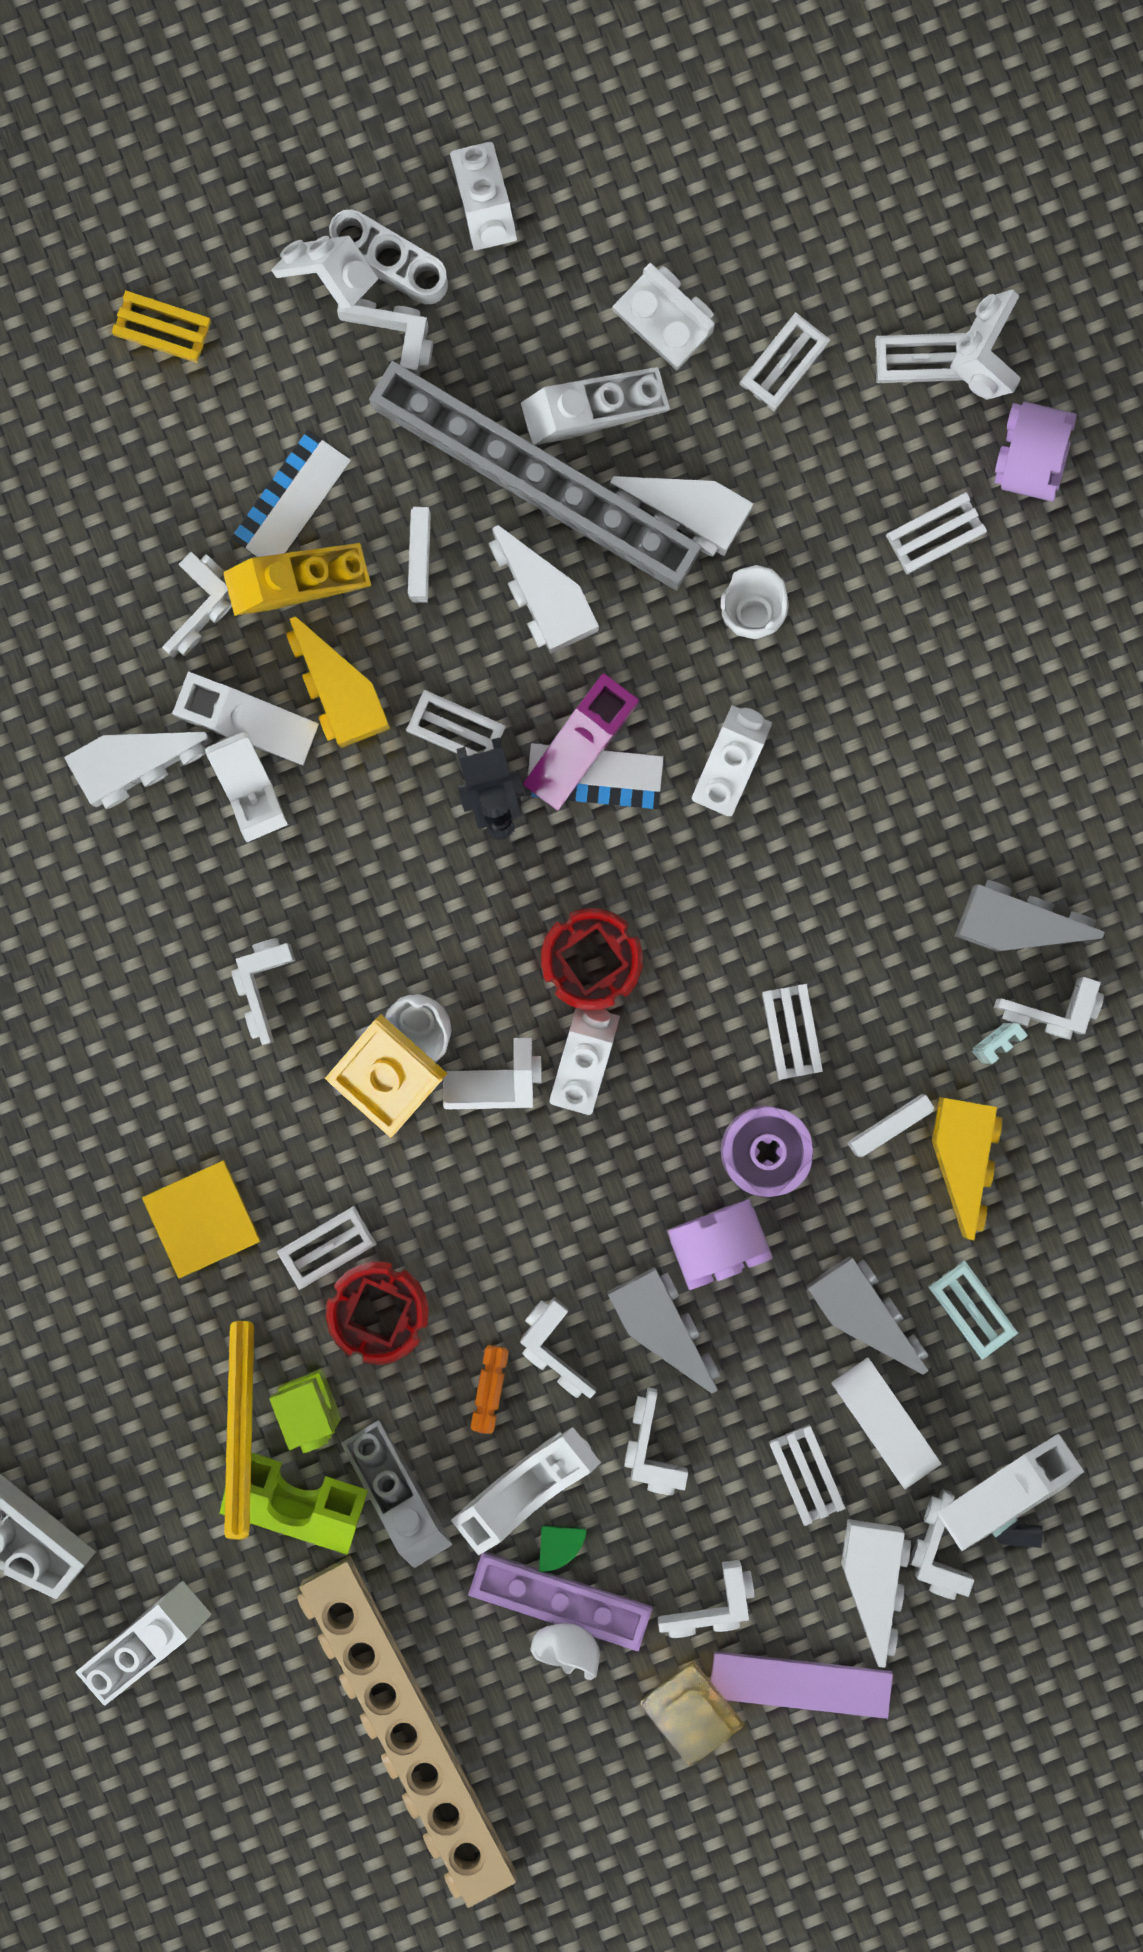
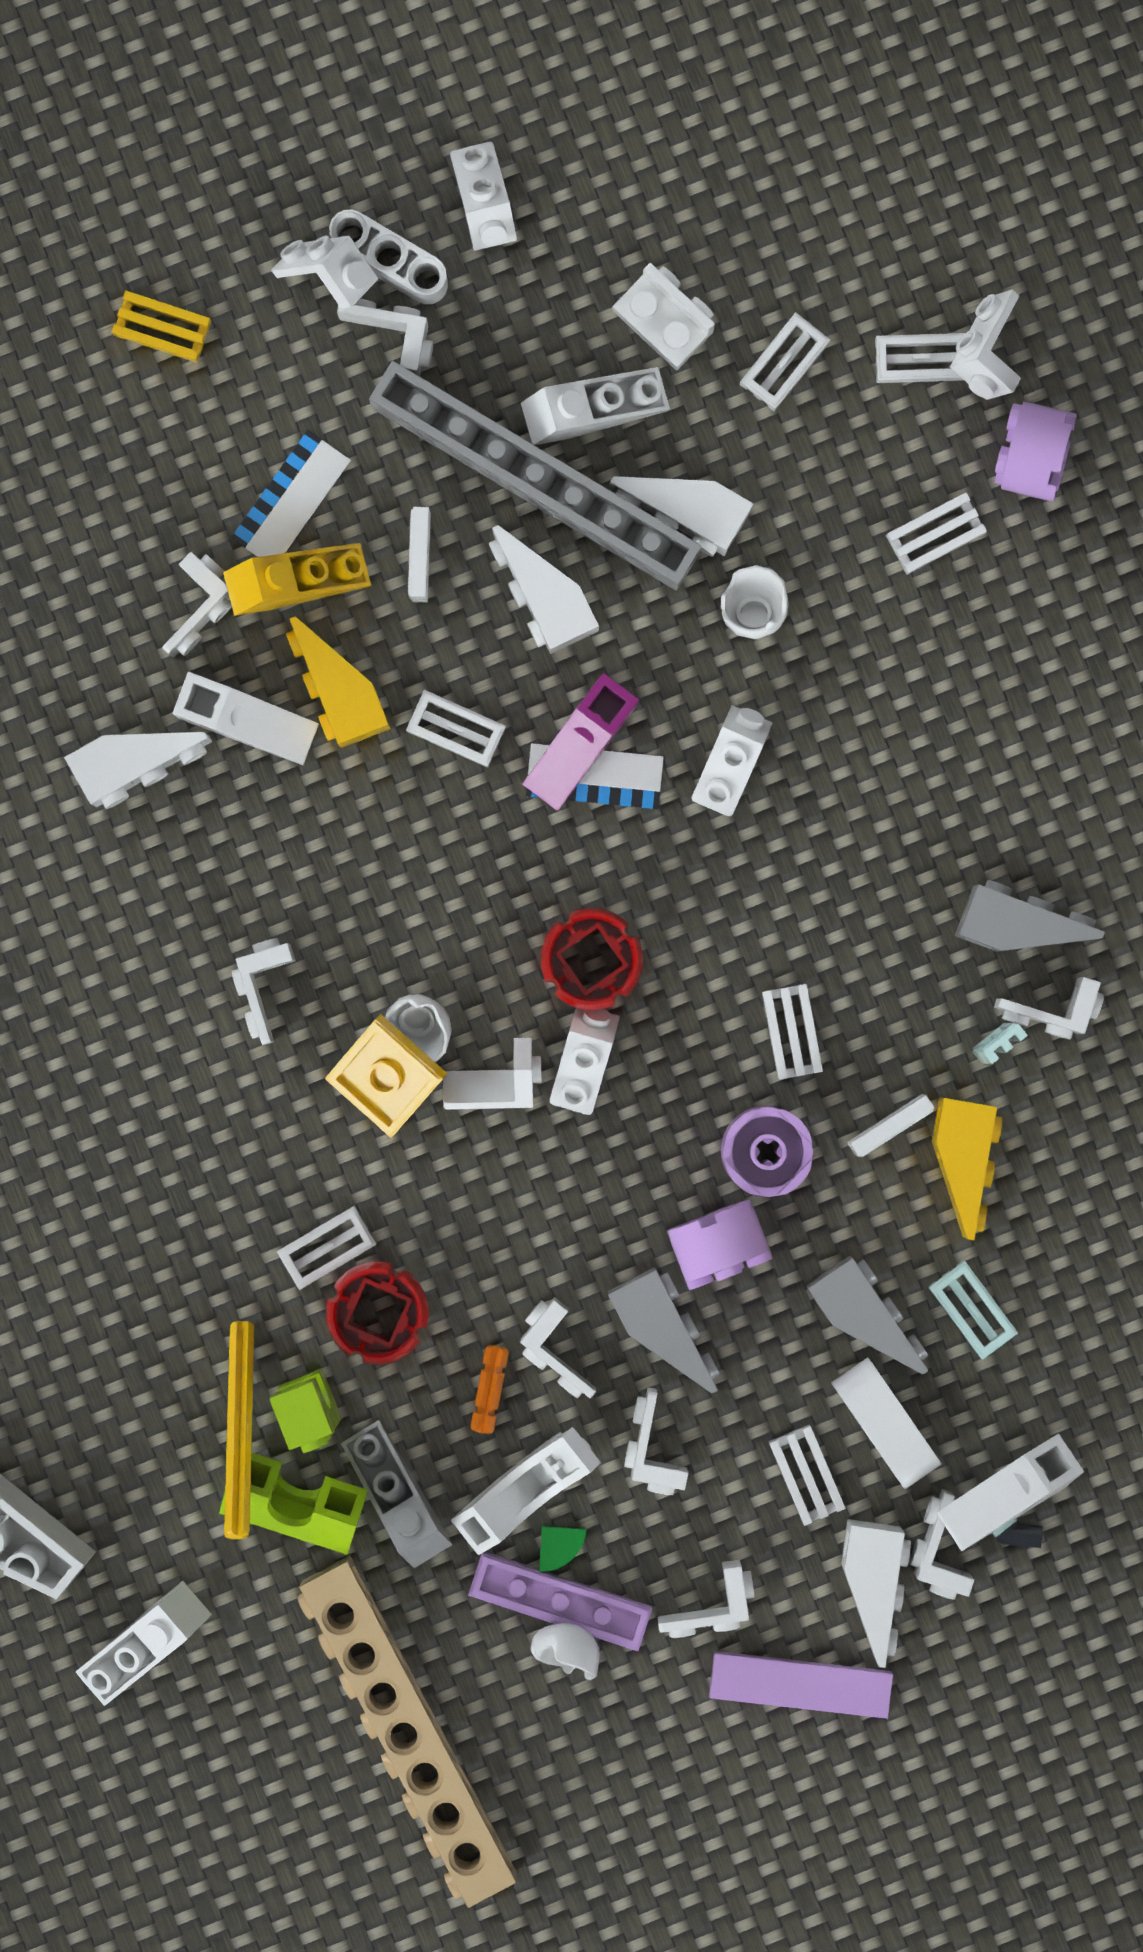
yellow tile [142,1160,261,1279] -> none
white bracket [205,732,288,842] -> none
black hinge [456,737,525,840] -> none
clear yellow piece [639,1661,745,1766] -> none

